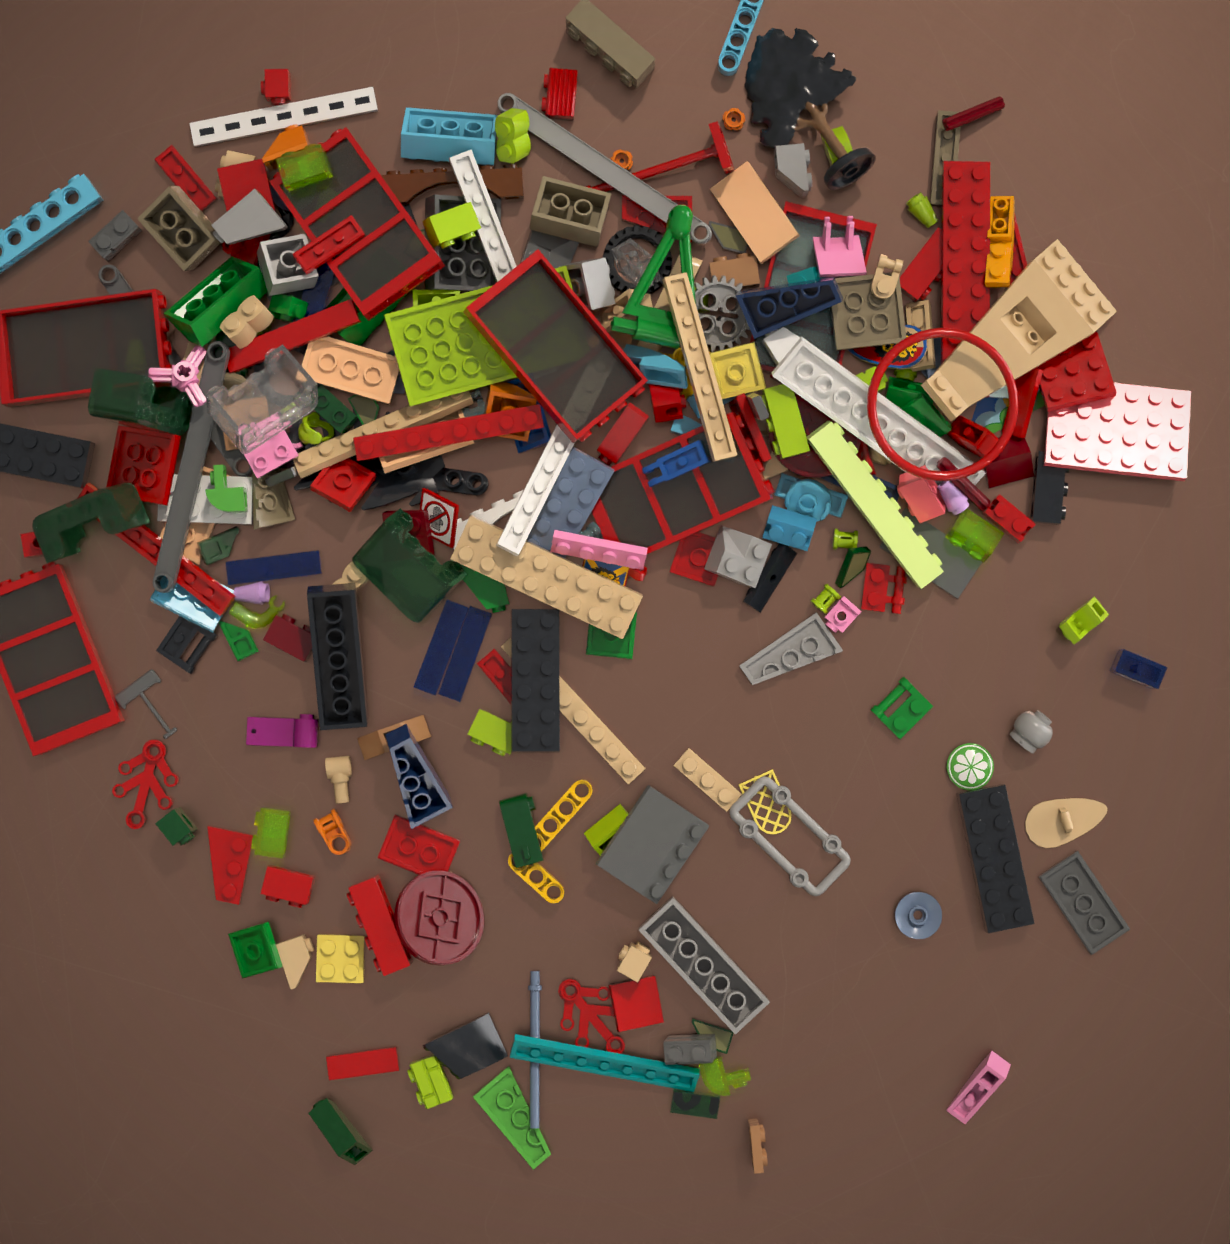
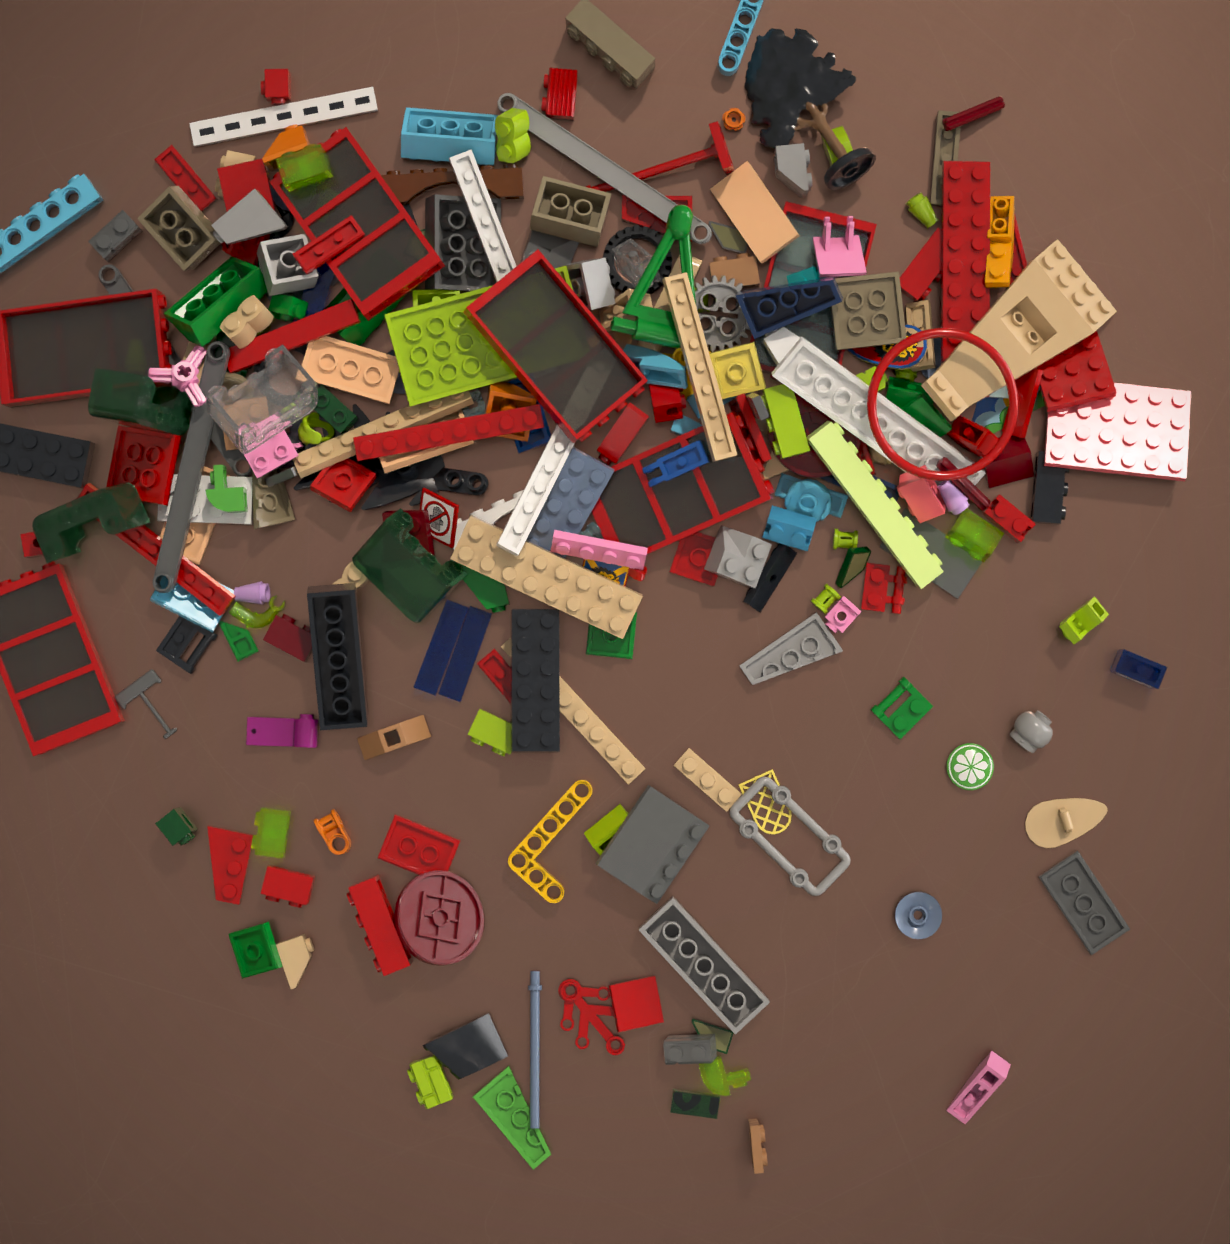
red plant [112,740,179,829] -> none
dark green tile [197,526,239,565] -> none
clear blue plate [226,550,322,585] -> none
dark green slope [308,1098,373,1165] -> none
light yellow plate [316,934,365,983] -> none
tan pin [325,756,352,803] -> none
red tile [326,1046,400,1080] -> none
olive tile [348,395,380,425] -> none
dark blue wedge [385,724,453,829] -> none
lime brick [422,202,481,249] -> none
dark green door [499,793,544,868] -> none
teal plate [510,1034,700,1092] -> none
orange plate [610,149,633,170] -> none
tan brick [617,941,652,983] -> none
tan plate [871,254,903,299] -> none
black brick [956,784,1035,934] -> none

